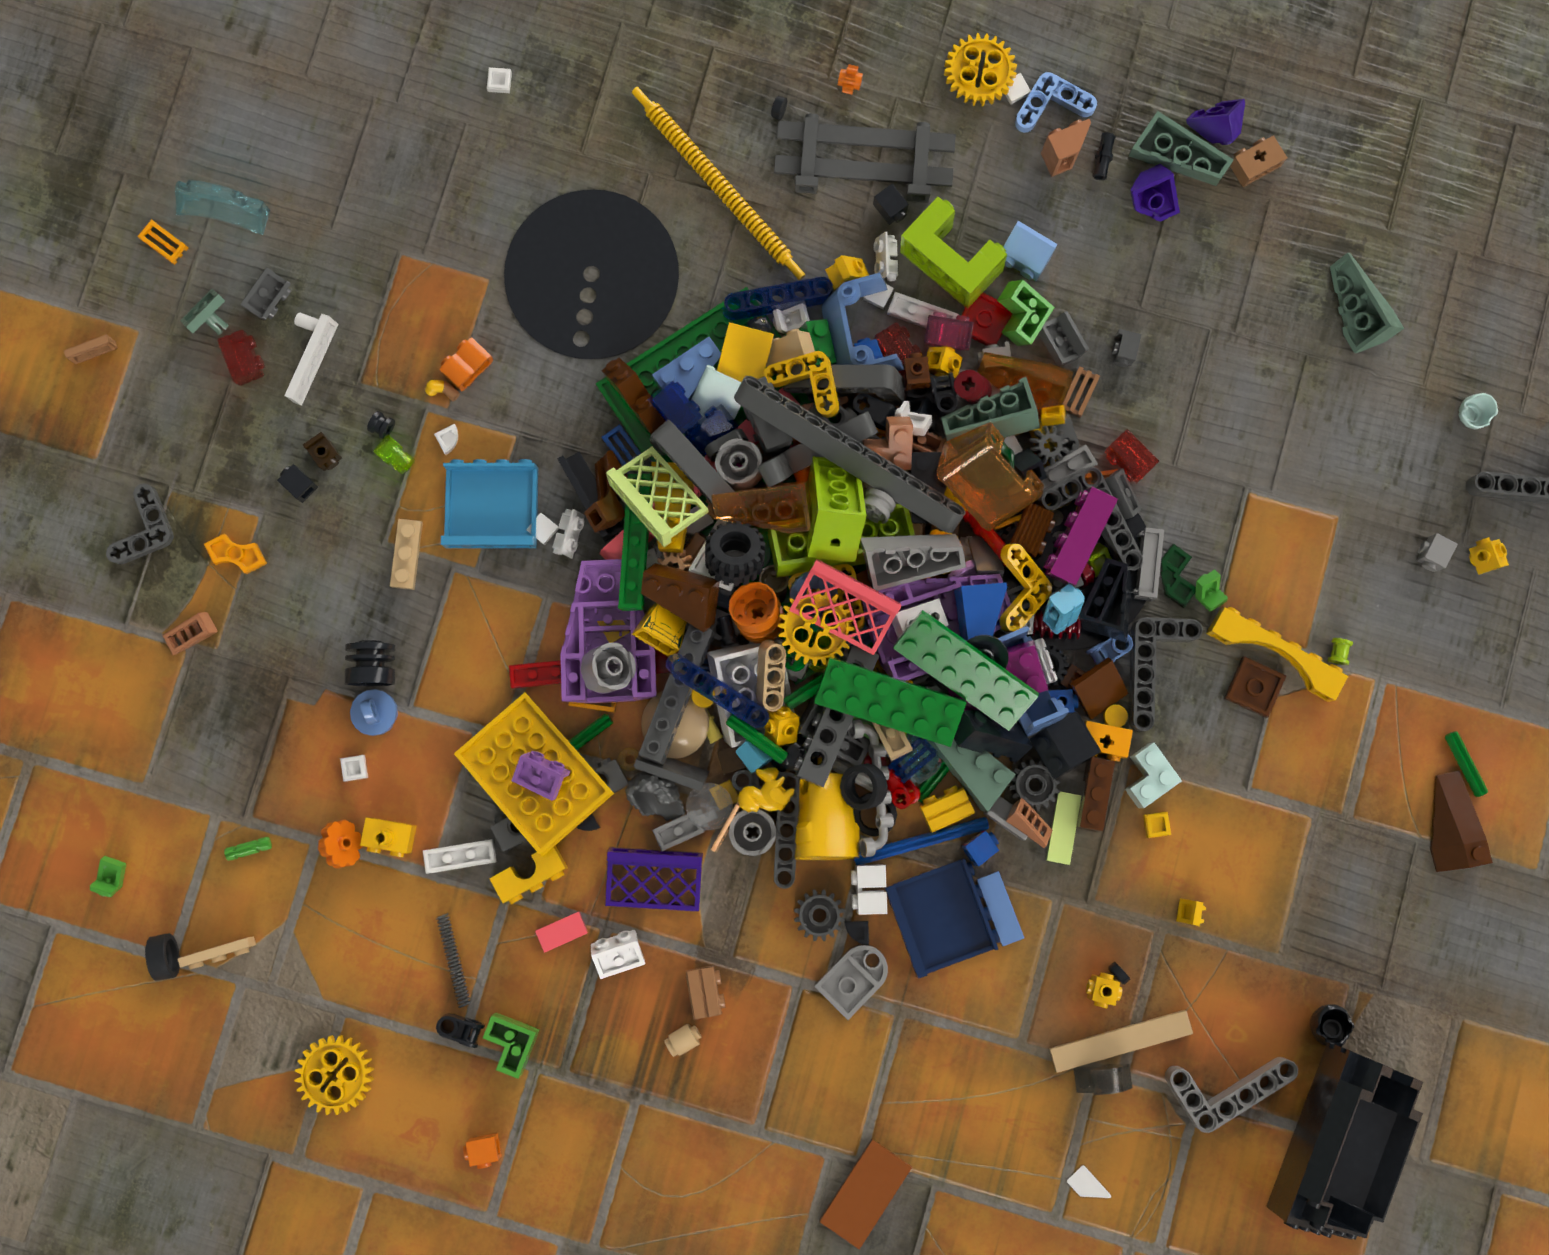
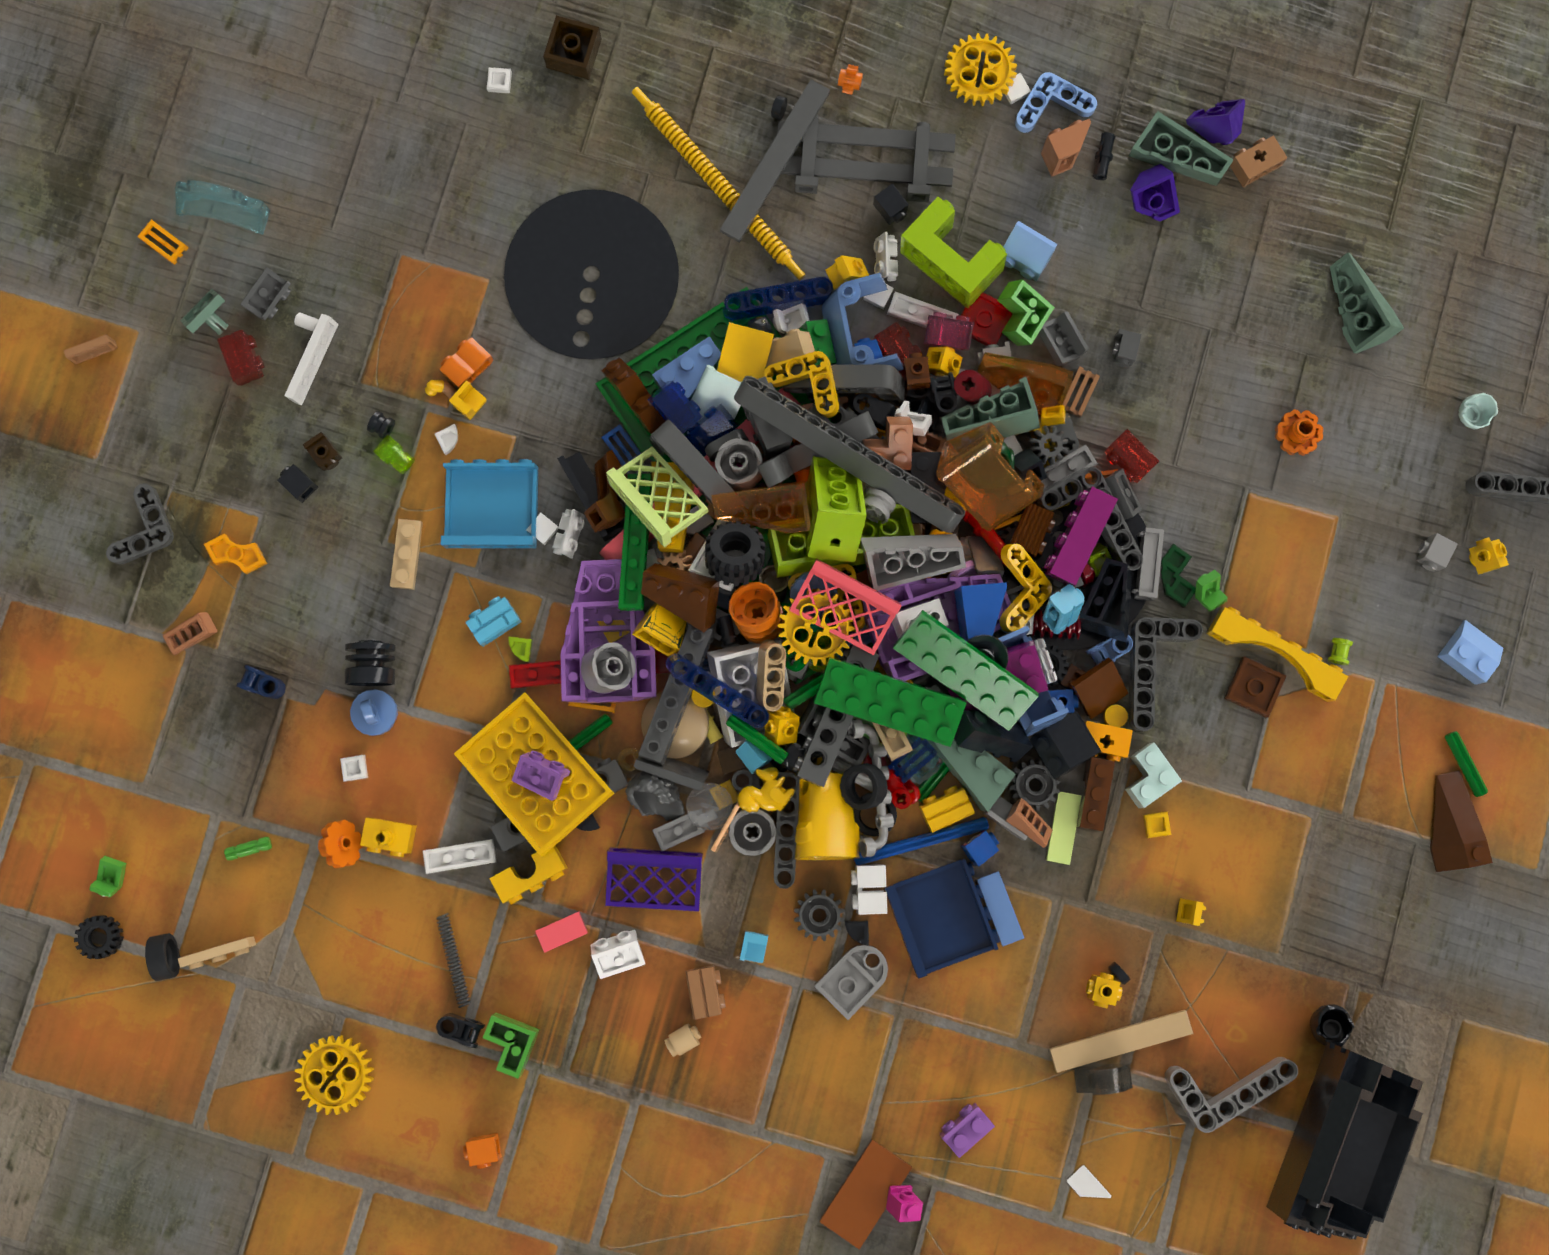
none -> black tyre [74,915,124,959]
none -> dark blue piece [236,665,286,699]
none -> yellow panel [449,381,487,420]
none -> medium azure brick [466,596,522,647]
none -> lime tile [509,636,533,663]
none -> dark brown brick [543,15,602,80]
none -> dark grey tile [720,79,830,243]
none -> medium azure panel [740,931,769,963]
none -> dark pink brick [886,1185,923,1222]
none -> medium lavender bracket [940,1103,995,1158]
none -> orange plant [1275,409,1323,456]
none -> light blue slope [1437,620,1503,685]

